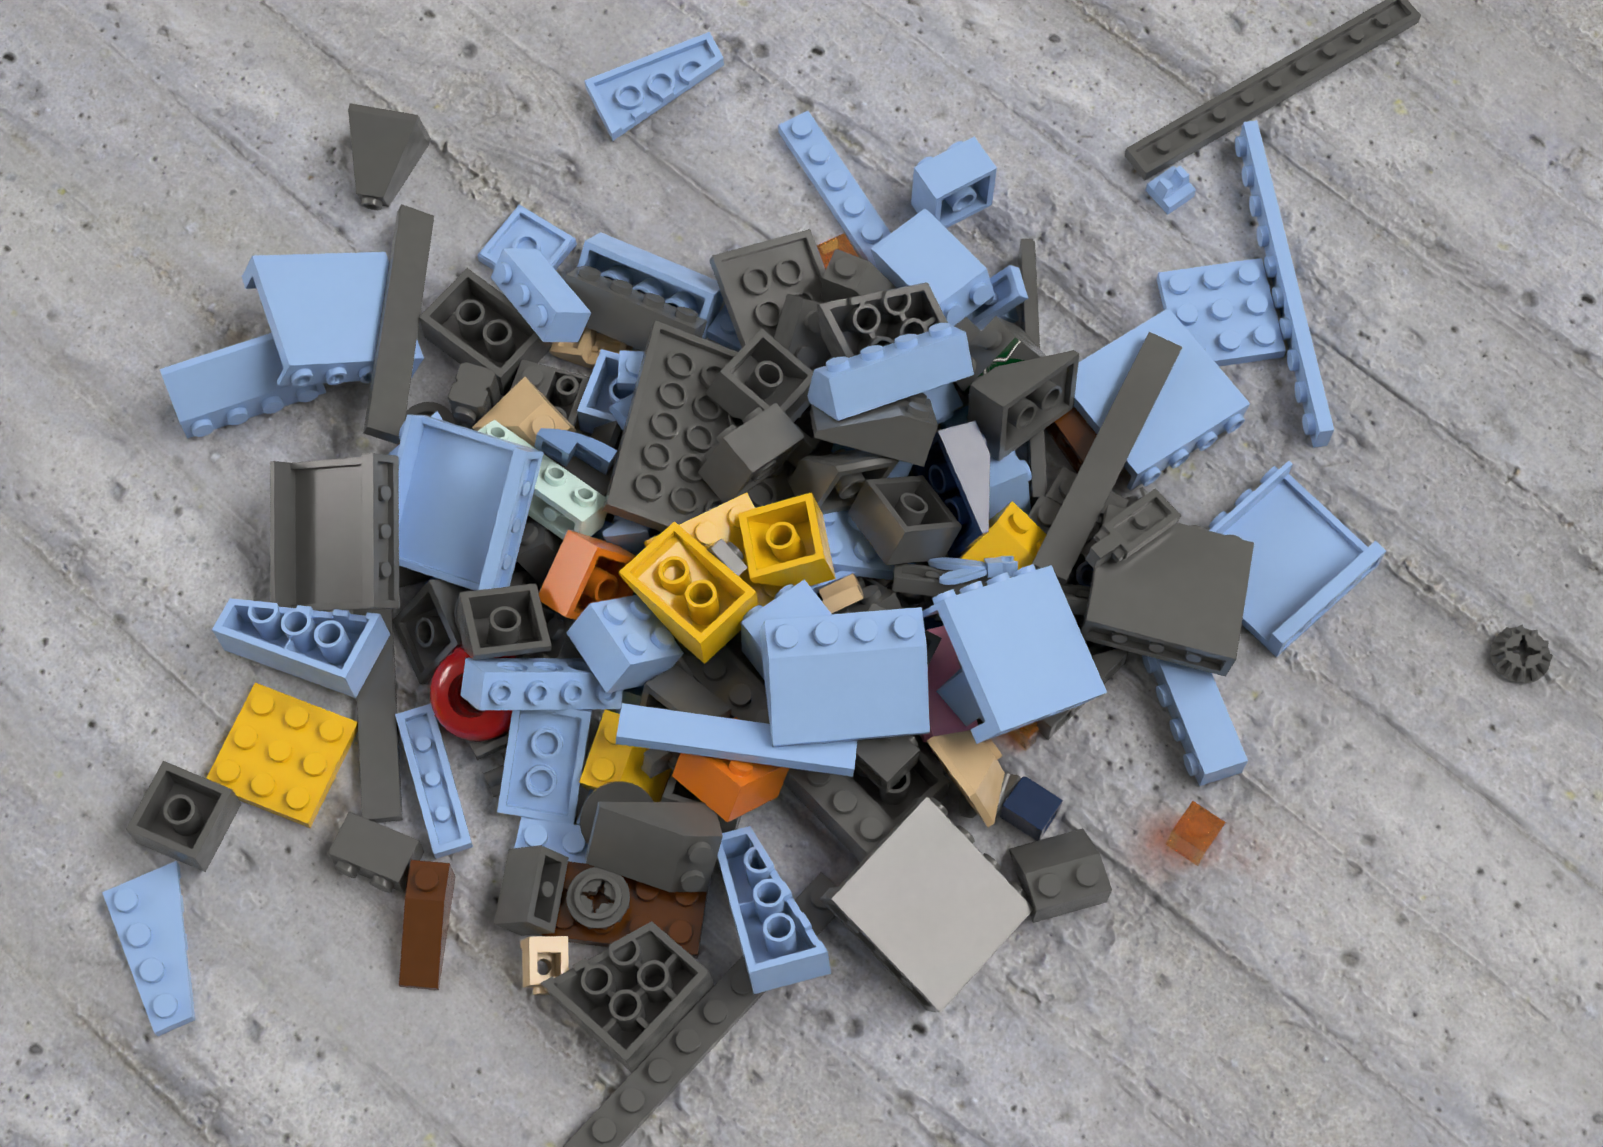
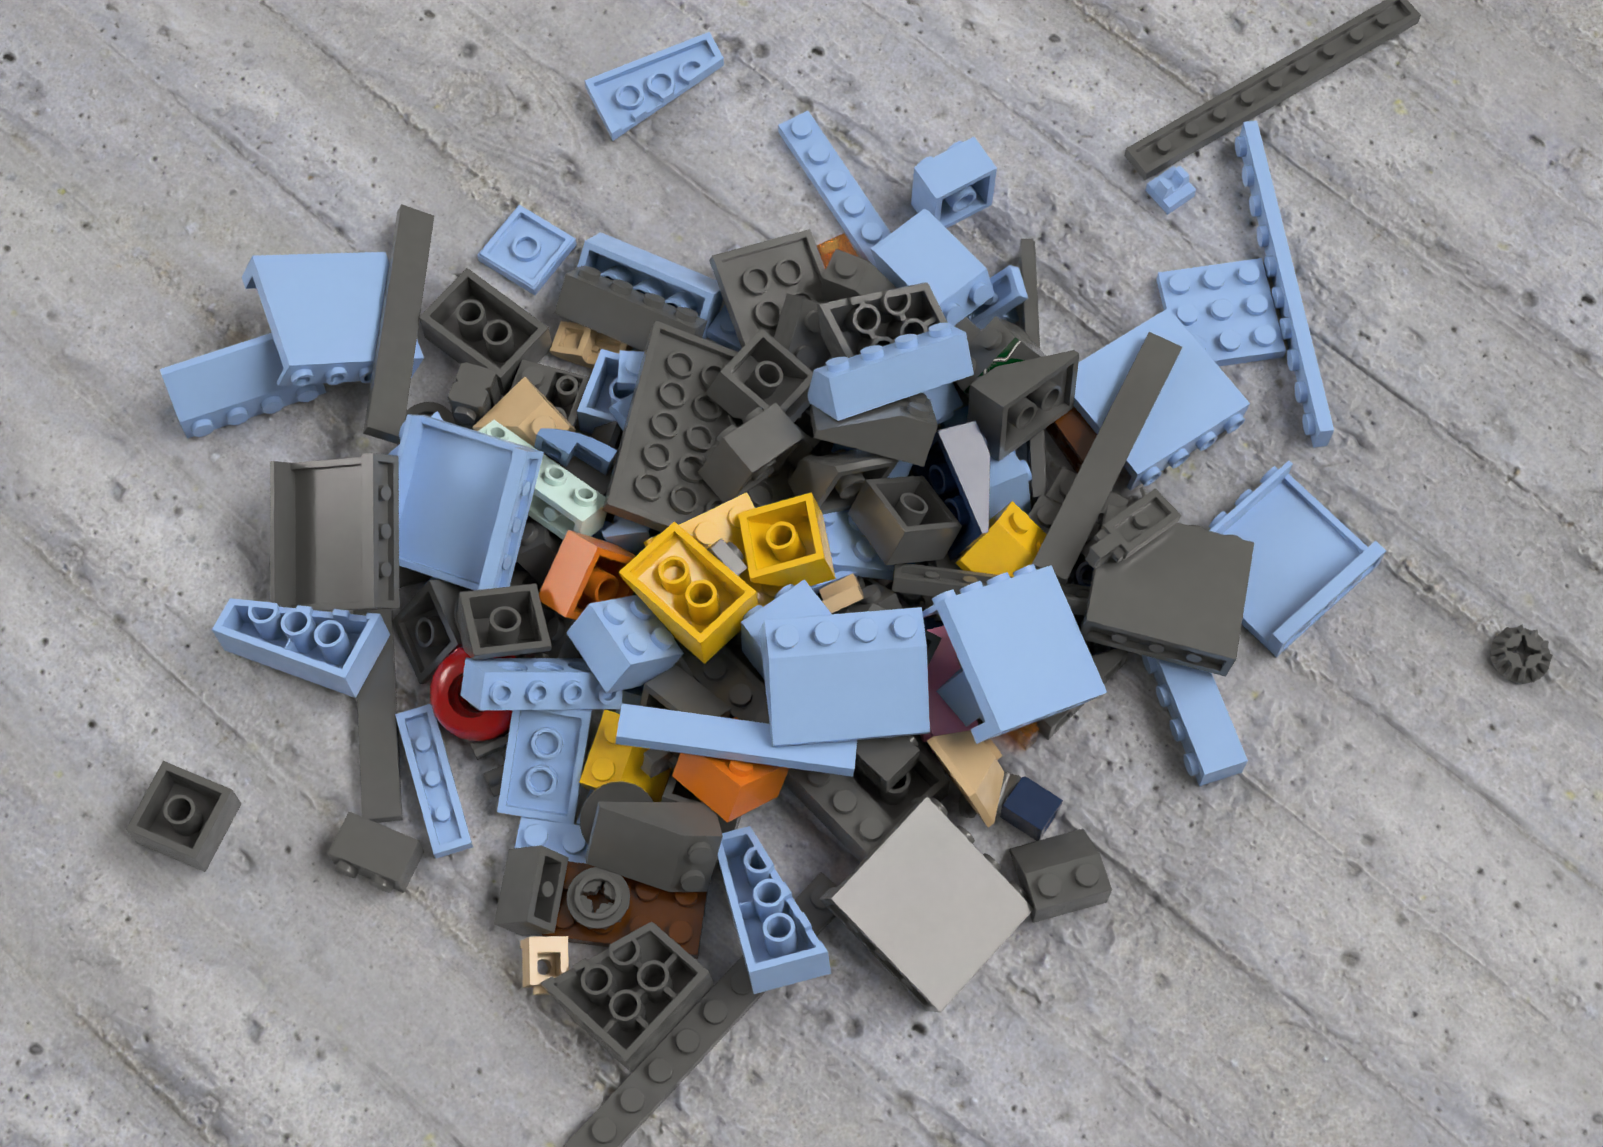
light blue wing [102,861,195,1036] -> none
yellow plate [206,682,358,828] -> none
dark grey slope [348,103,431,210] -> none
reddish brown slope [399,860,456,990] -> none
light blue brick [491,248,591,342] -> none
light blue piece [928,556,1018,585] -> none
clear orange brick [1166,801,1226,866] -> none

